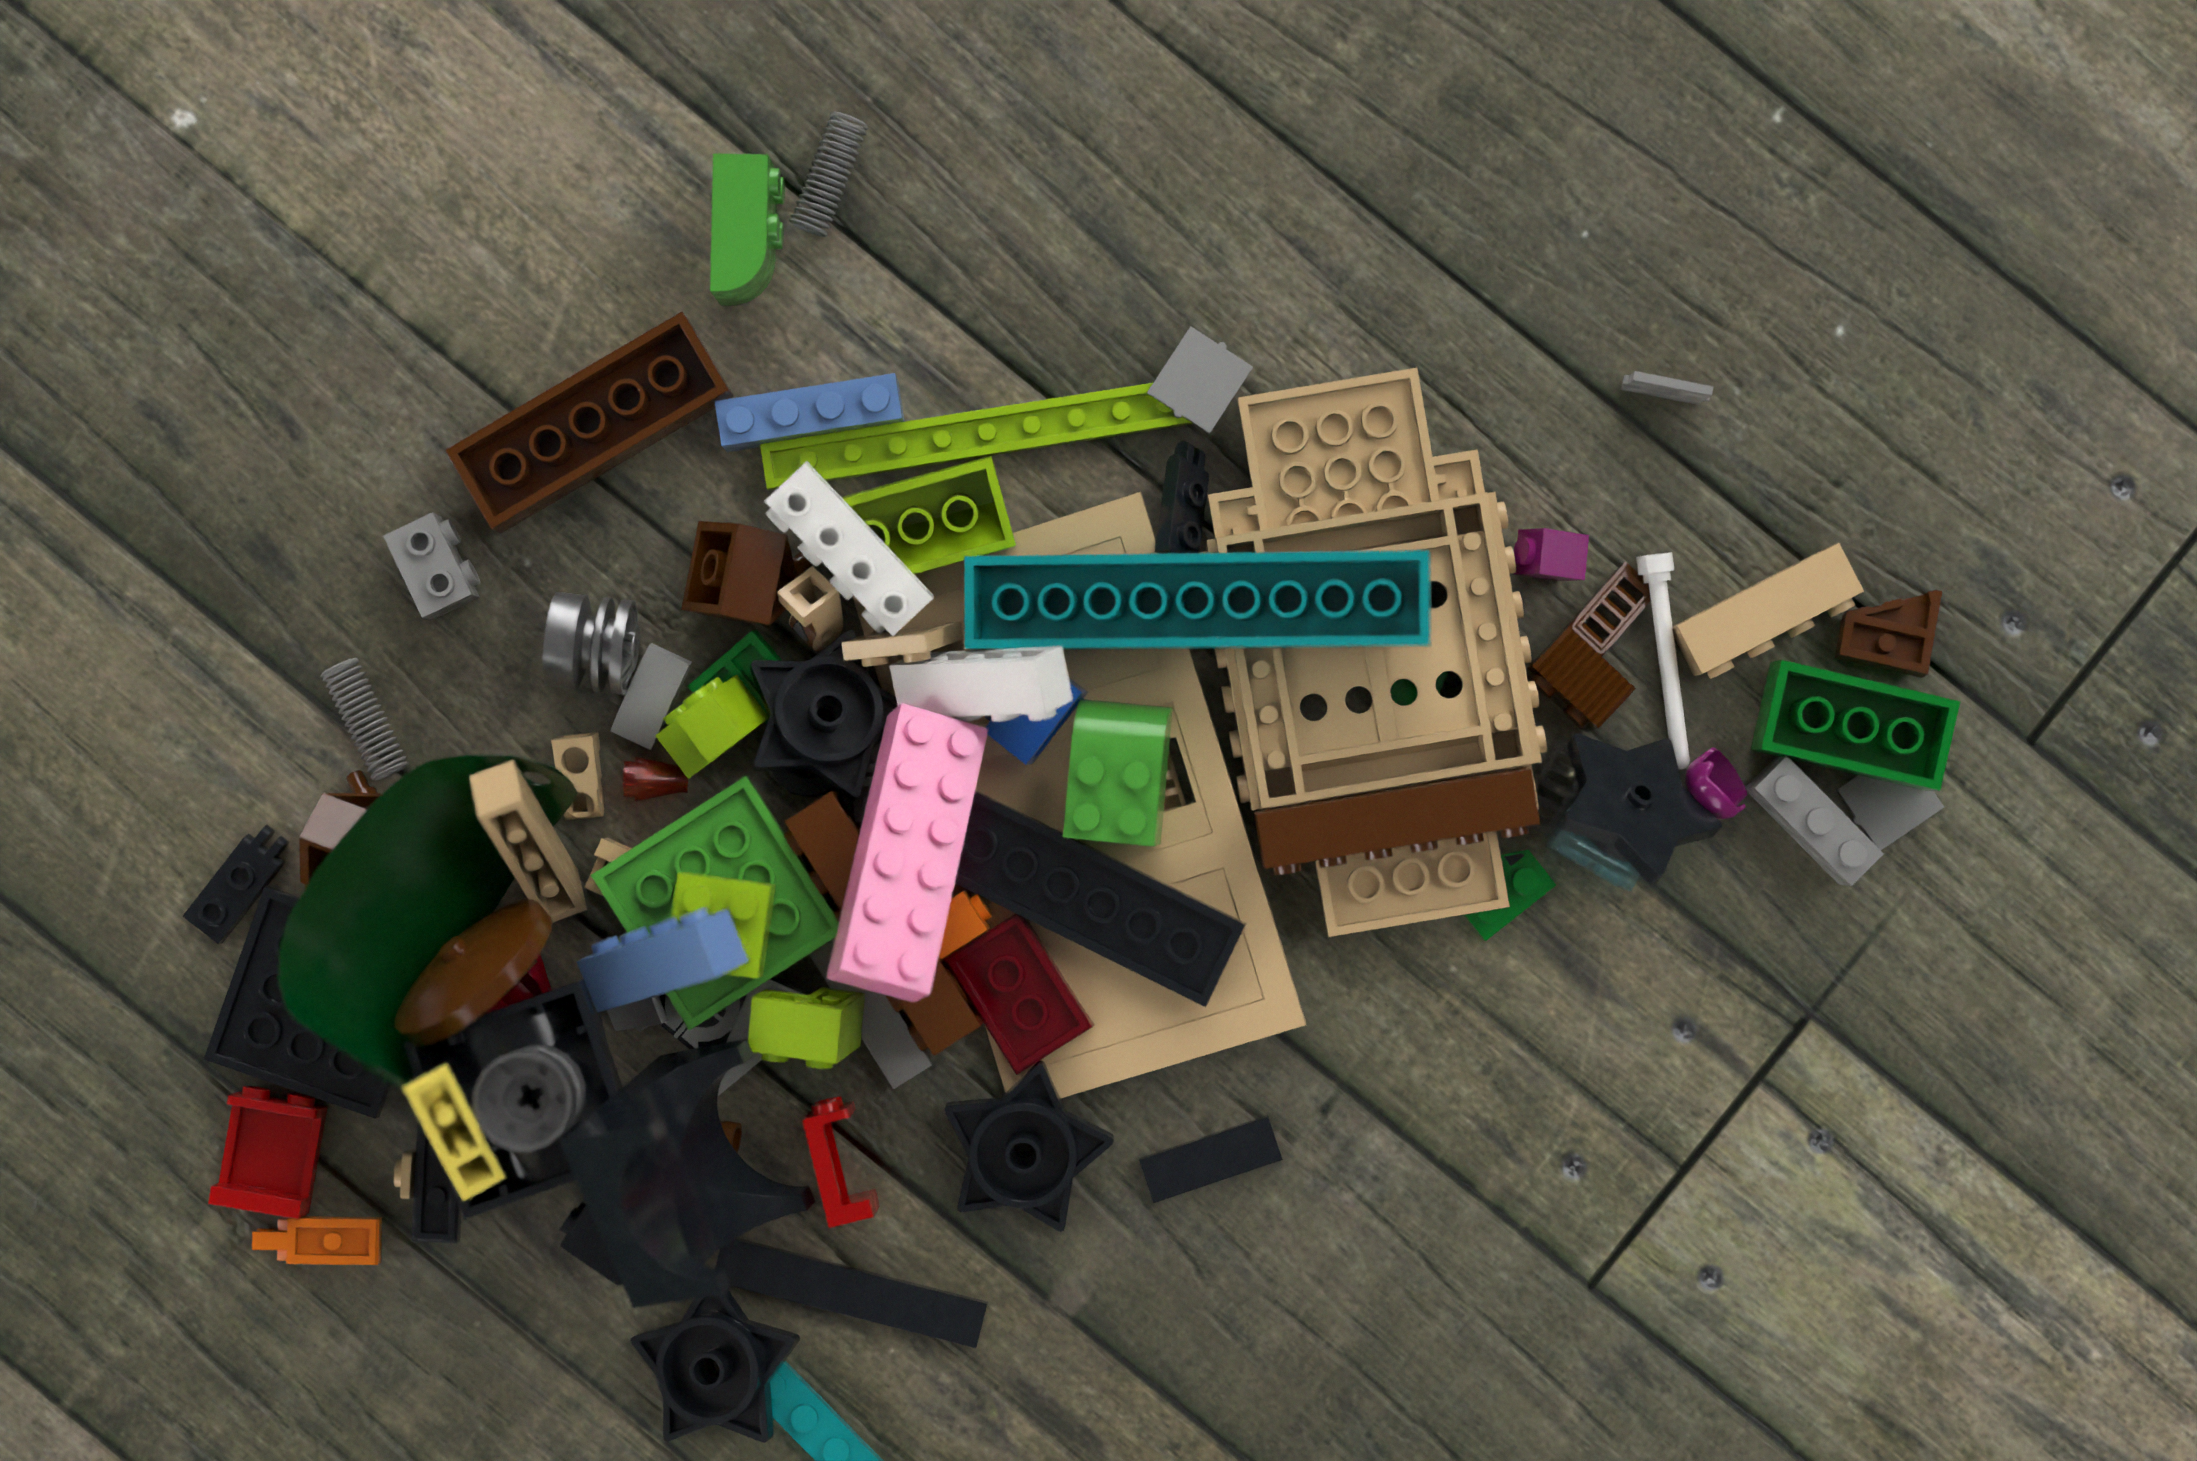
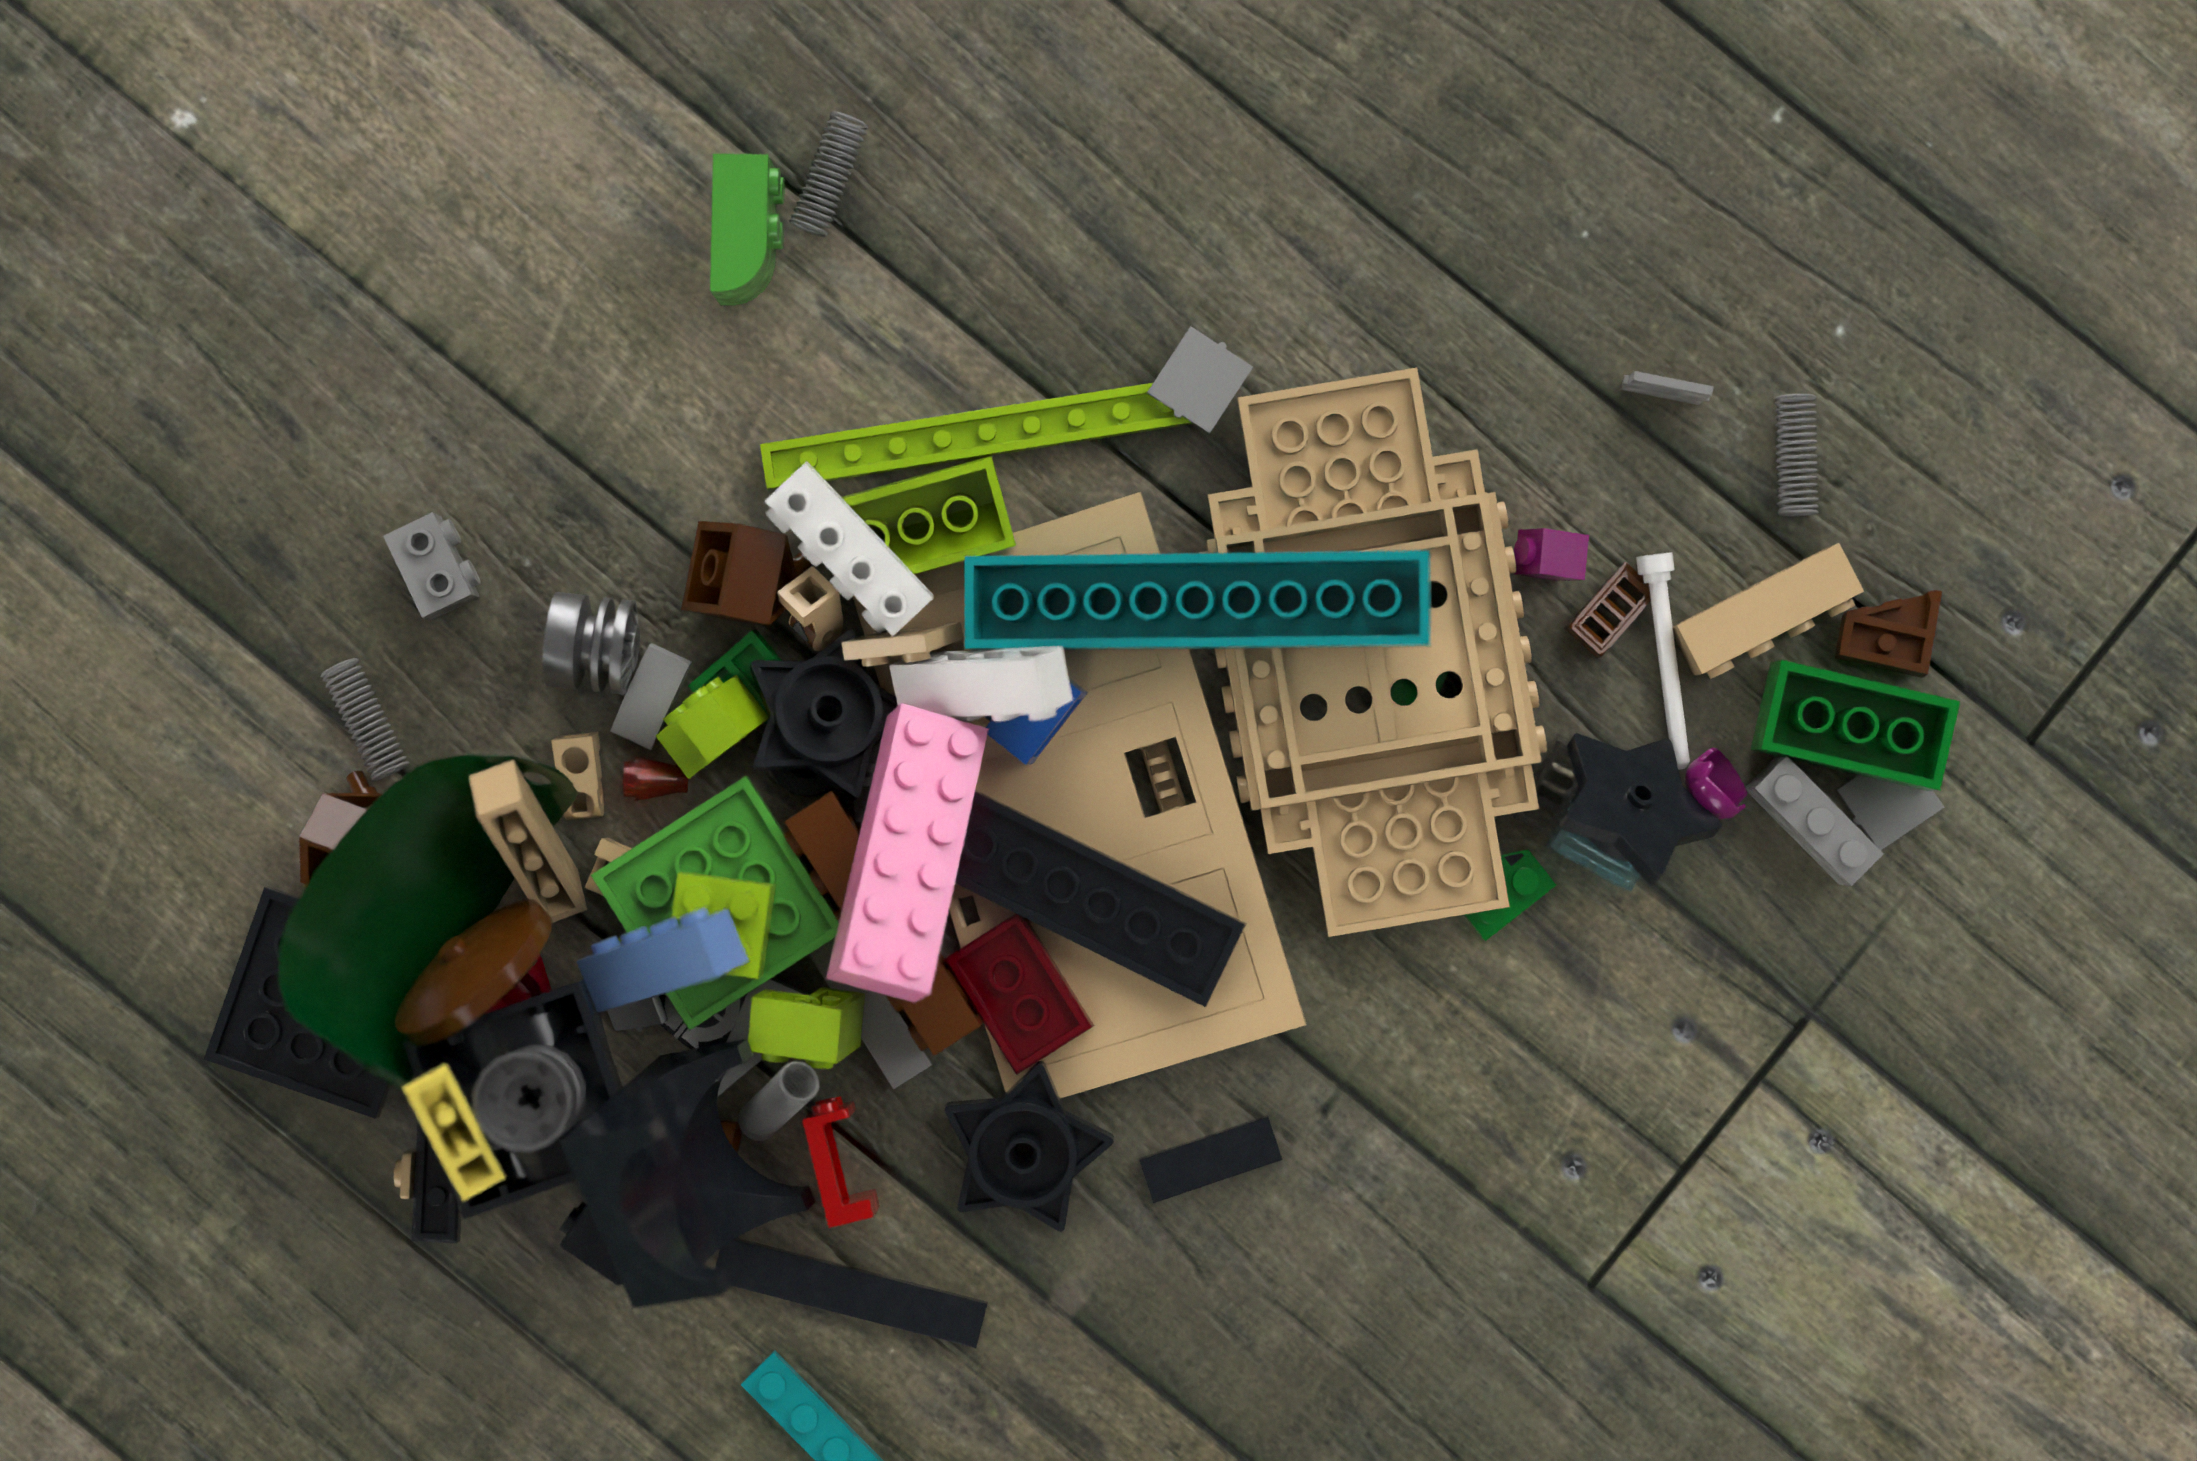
black hinge [183,825,289,944] -> none
red panel [208,1086,328,1219] -> none
orange hinge [252,1216,382,1265] -> none
reddish brown brick [445,311,734,533] -> none
black plate [630,1289,800,1443] -> none
medium blue brick [715,373,904,452] -> none
orange brick [938,890,992,959] -> none
bright green brick [1063,699,1173,846] -> none
black hinge [1155,440,1209,554] -> none
reddish brown brick [1254,767,1540,875] -> none
reddish brown brick [1527,627,1636,729] -> none
none -> light grey piece [738,1061,819,1141]
none -> light grey piece [1774,394,1819,516]

